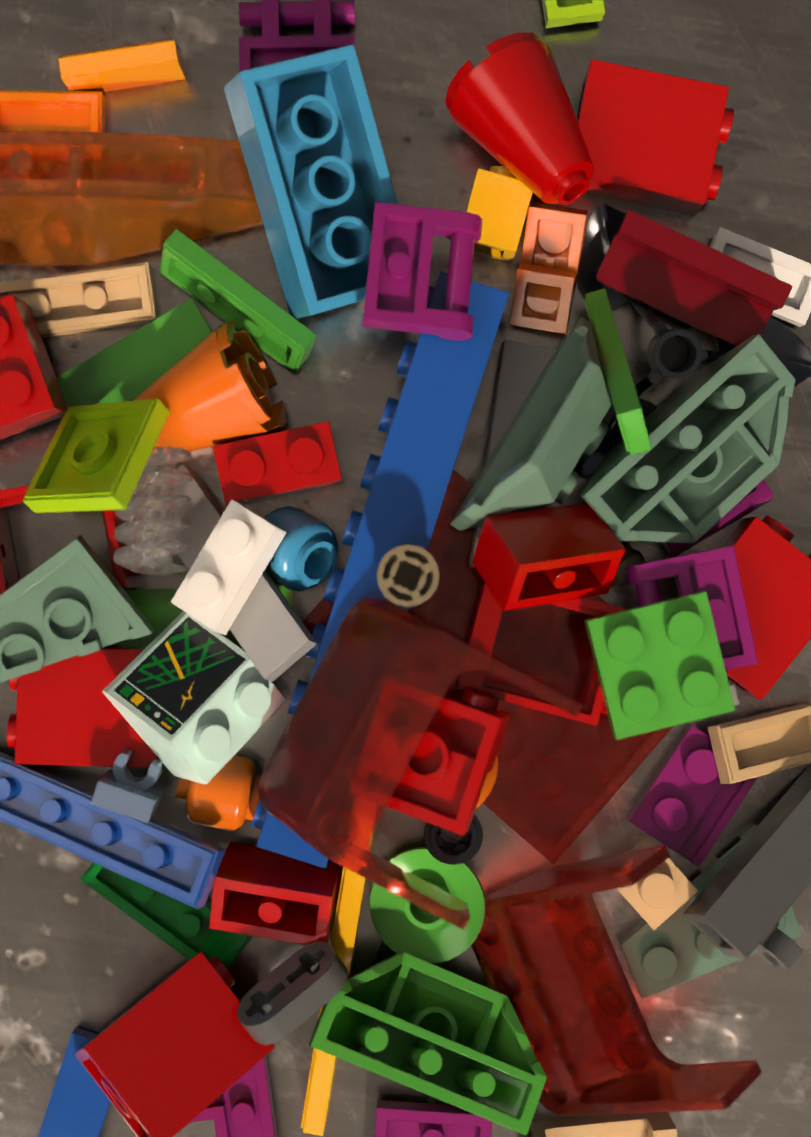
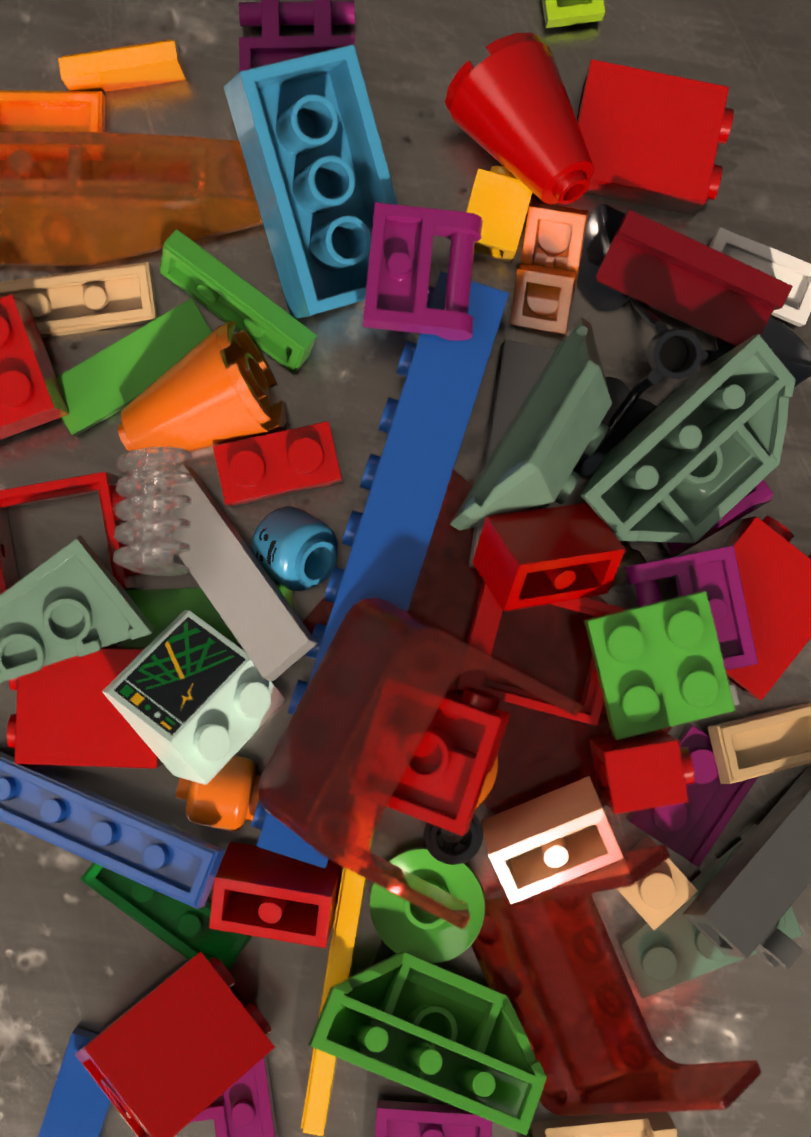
lime tile [22,398,170,513] -> none
sand blue tile [90,749,165,823] -> none
white plate [171,499,287,635] -> none
dark grey beam [237,942,348,1045] -> none
dark tan wheel [377,544,440,607] -> none
bright green tile [584,288,652,455] -> none
none -> light nougat brick [481,776,624,904]
none -> red brick [589,729,695,814]

